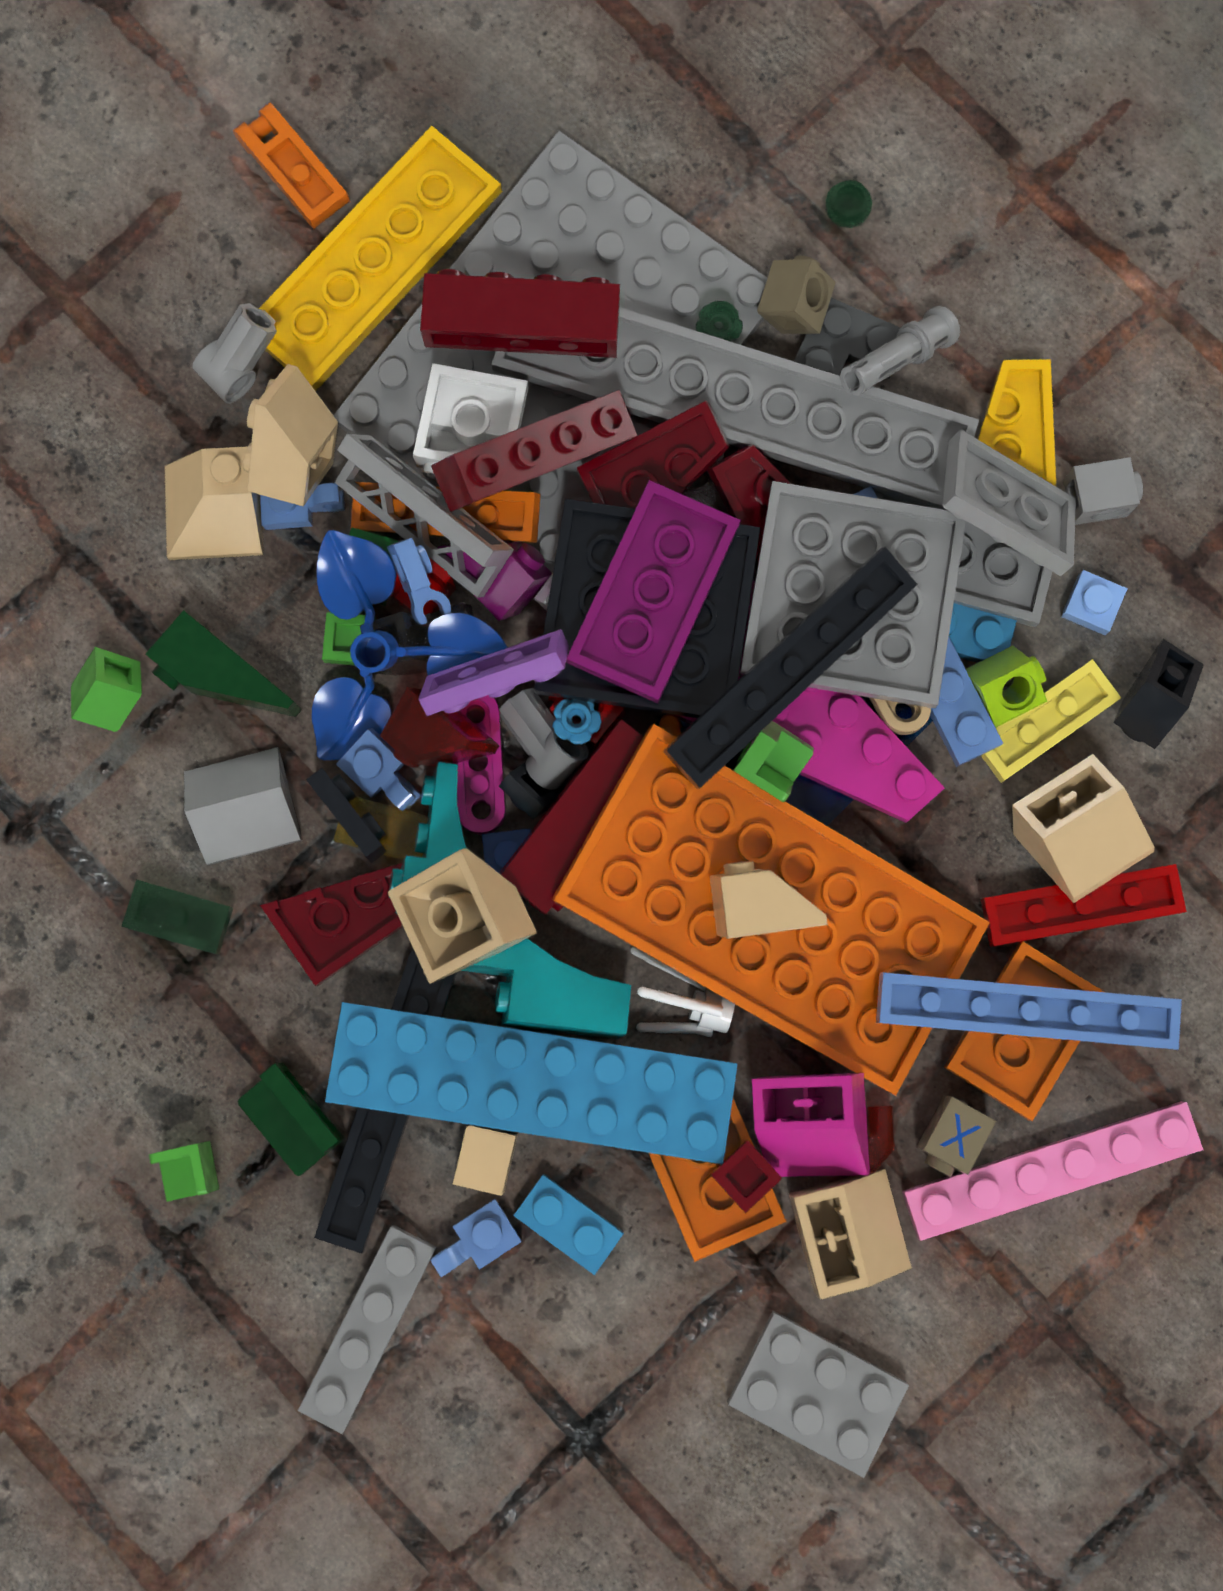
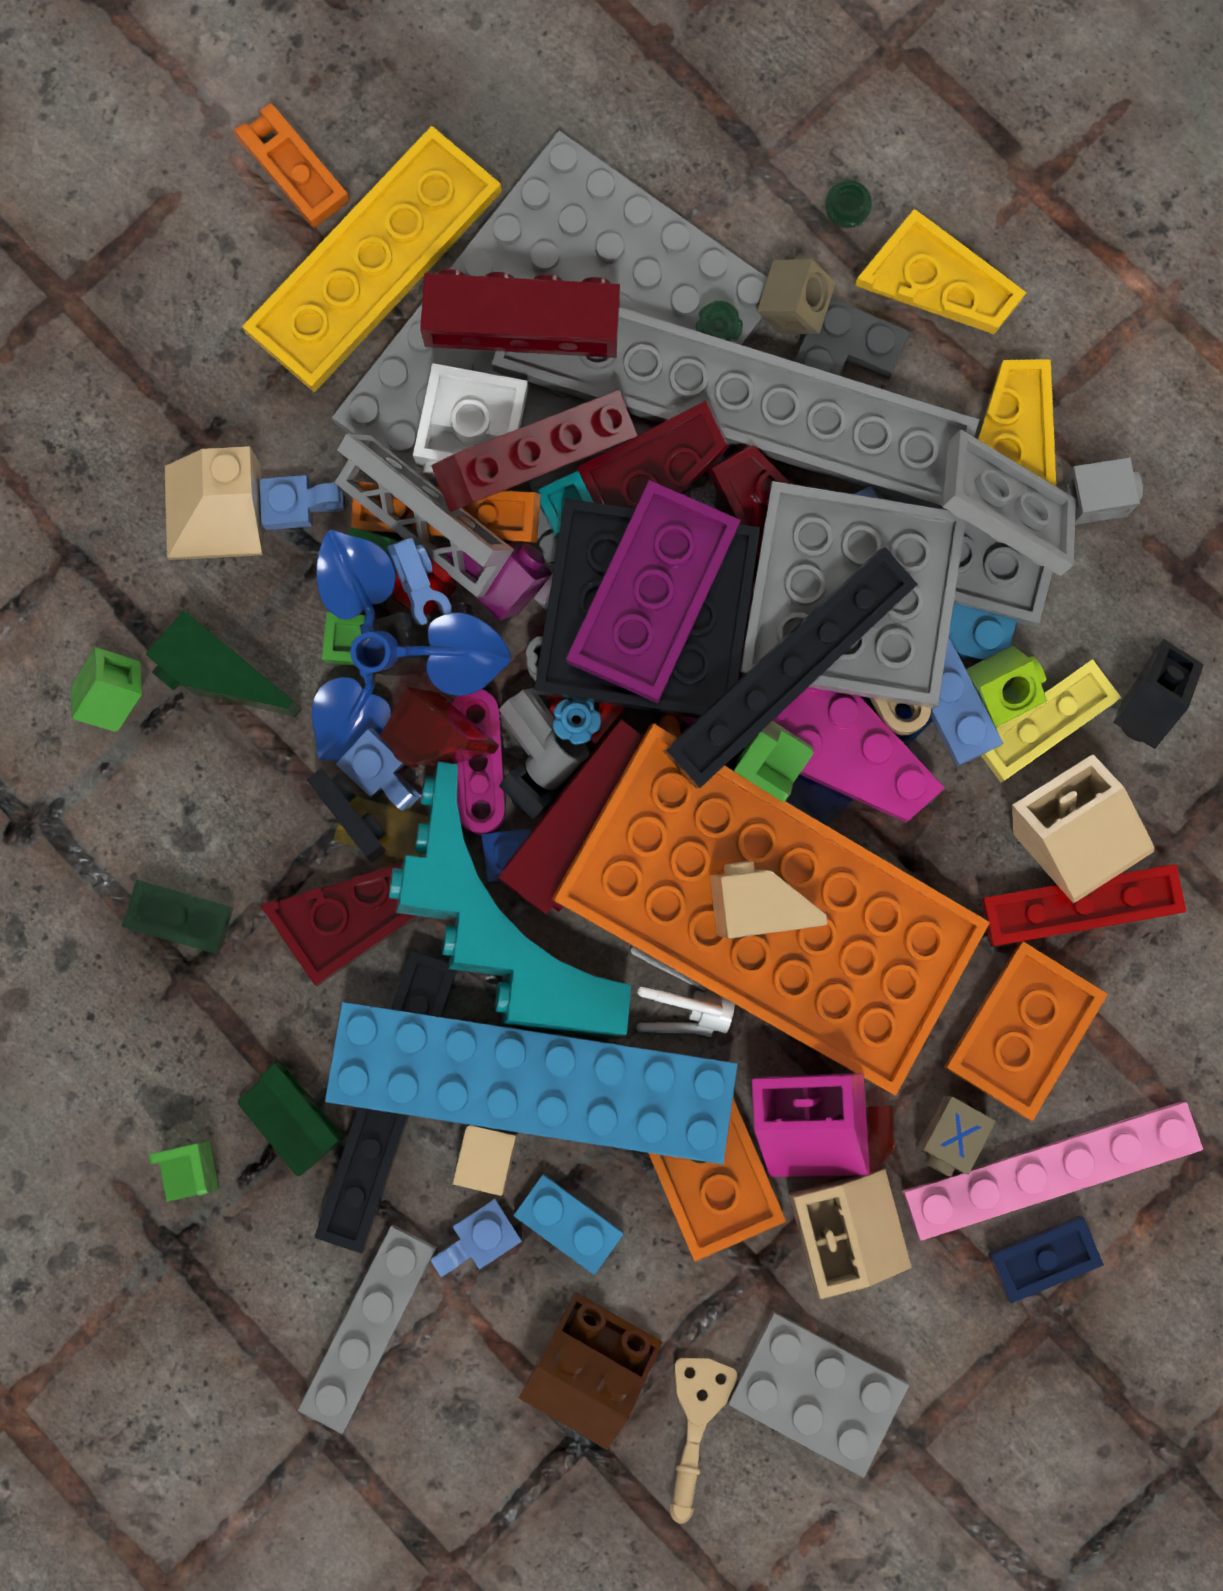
light grey slope [184,747,302,865] -> none
light grey piece [192,303,277,404] -> none
tan slope [243,364,338,506] -> none
tan slope [388,848,537,984] -> none
medium lavender plate [418,629,569,716] -> none
dark red plate [710,1140,783,1213] -> none
light grey pin [840,306,960,396] -> none
medium blue plate [876,972,1182,1050] -> none
light blue plate [1061,570,1128,635] -> none
none -> reddish brown slope [519,1292,662,1450]
none -> teal plate [534,471,594,539]
none -> tan piece [670,1358,738,1524]
none -> yellow wing [855,209,1027,335]
none -> dark blue plate [988,1216,1104,1303]

